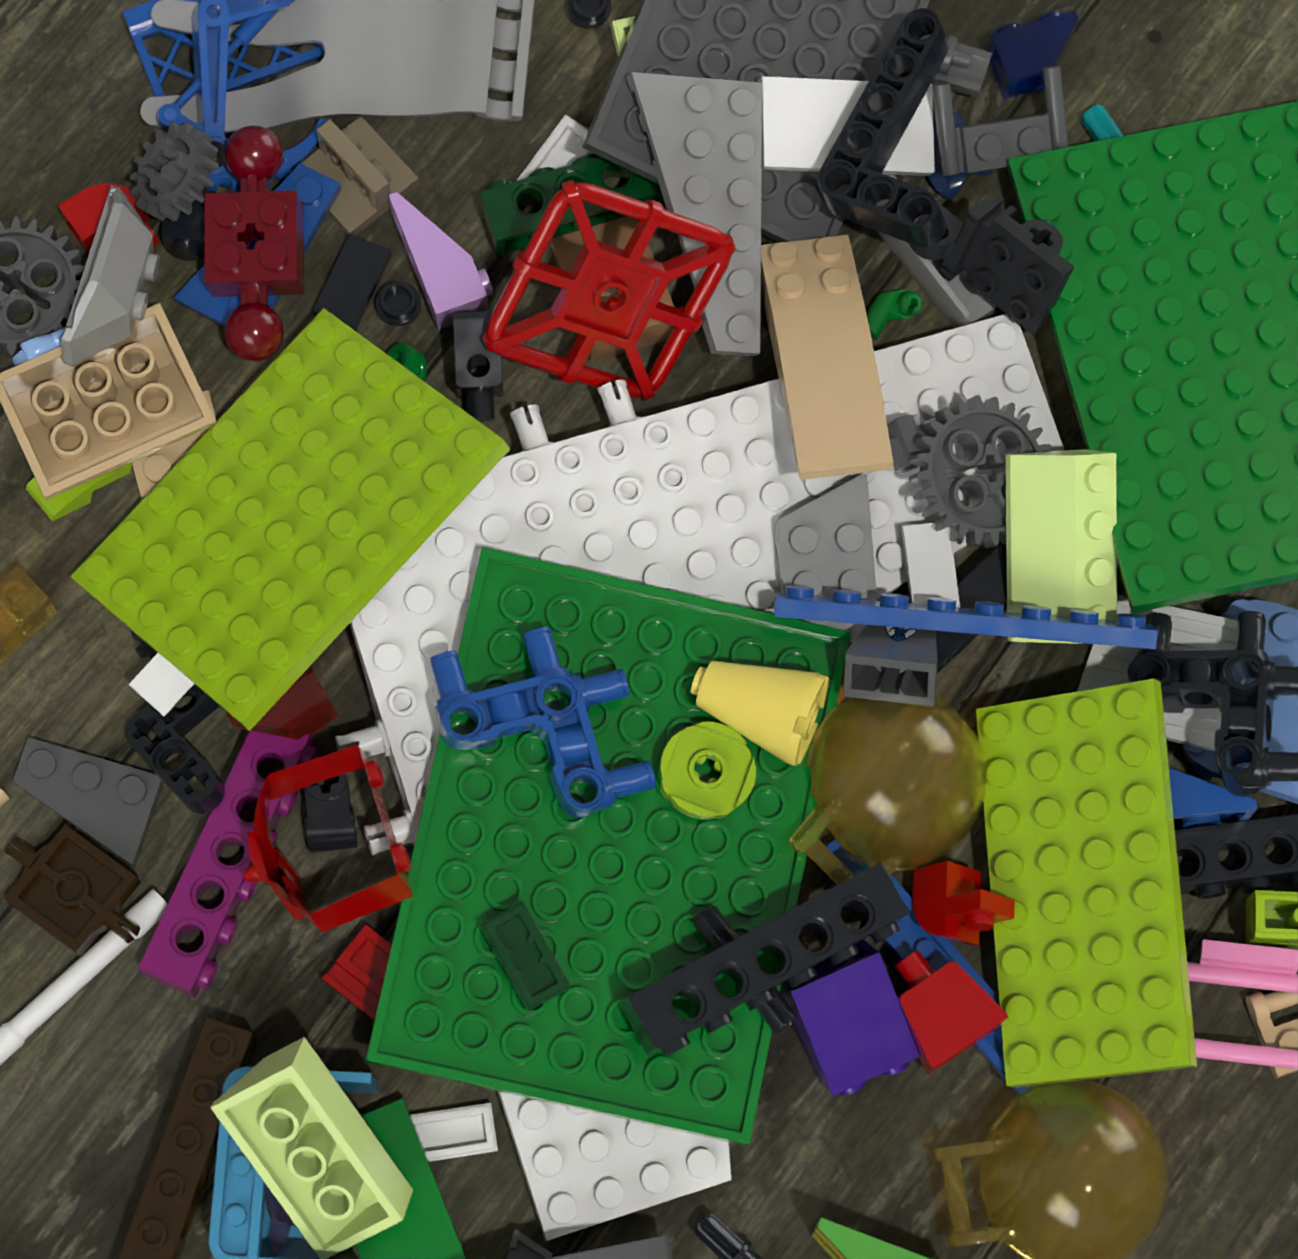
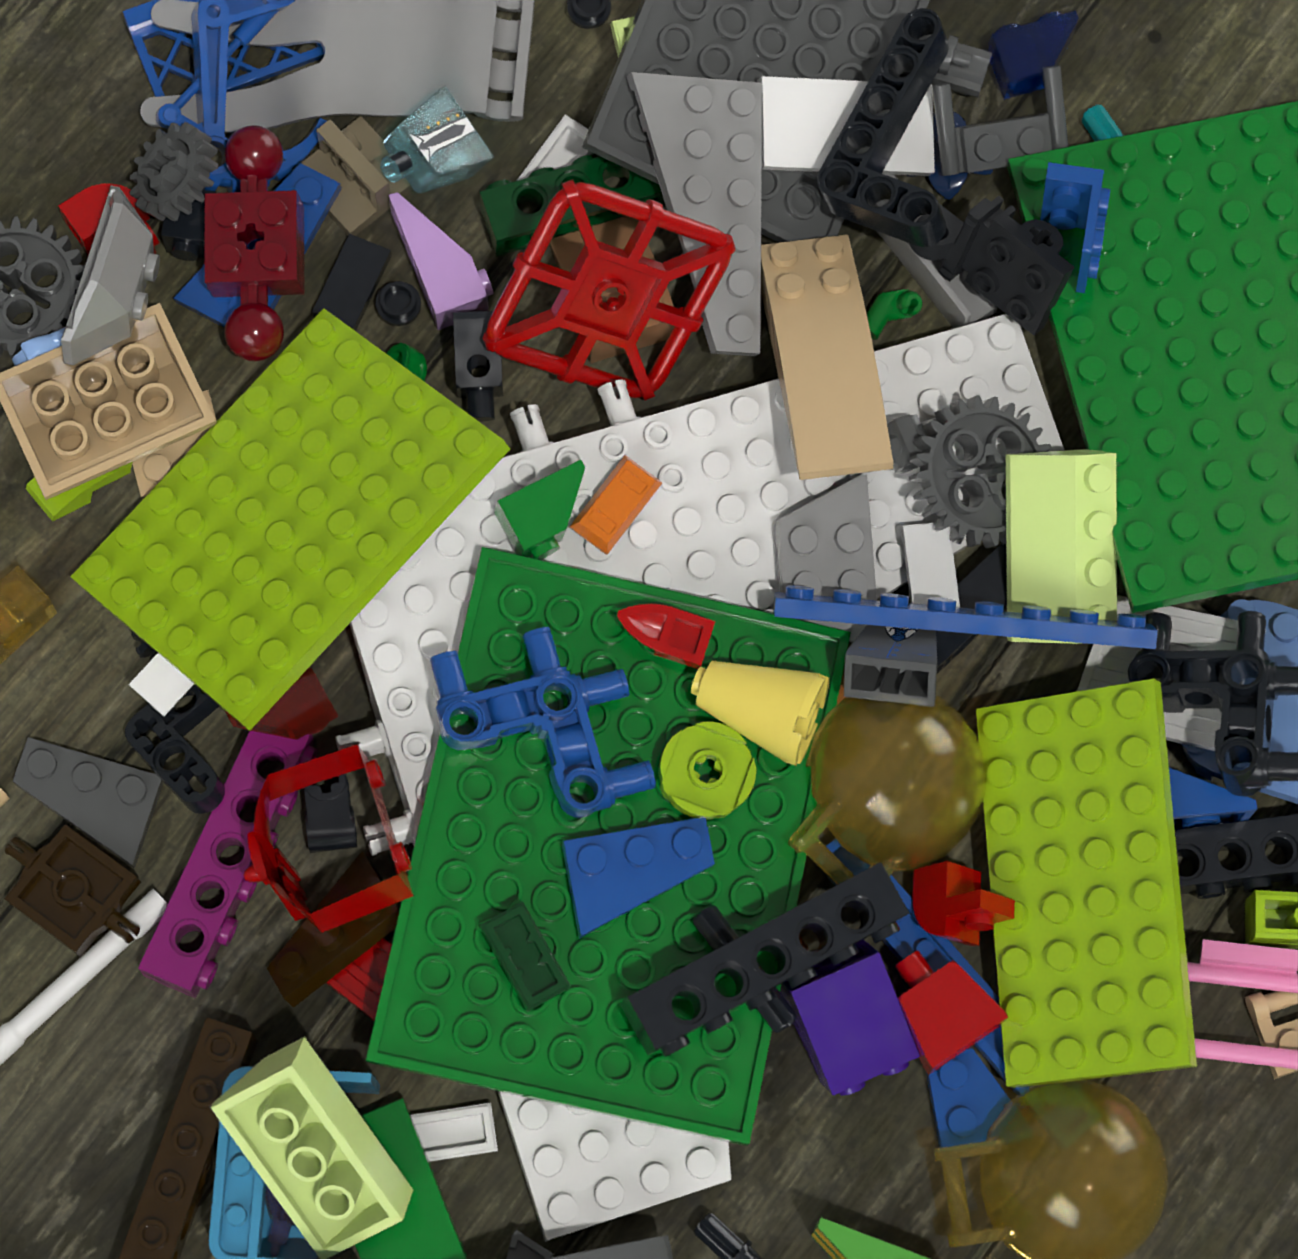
none -> dark brown wing [267,851,400,1008]
none -> clear light blue torso [381,86,494,194]
none -> green slope [494,460,586,560]
none -> blue wing [562,818,715,939]
none -> orange tile [569,455,662,555]
none -> red plate [617,604,715,669]
none -> blue wing [926,1048,1034,1153]
none -> blue bracket [1040,162,1111,293]

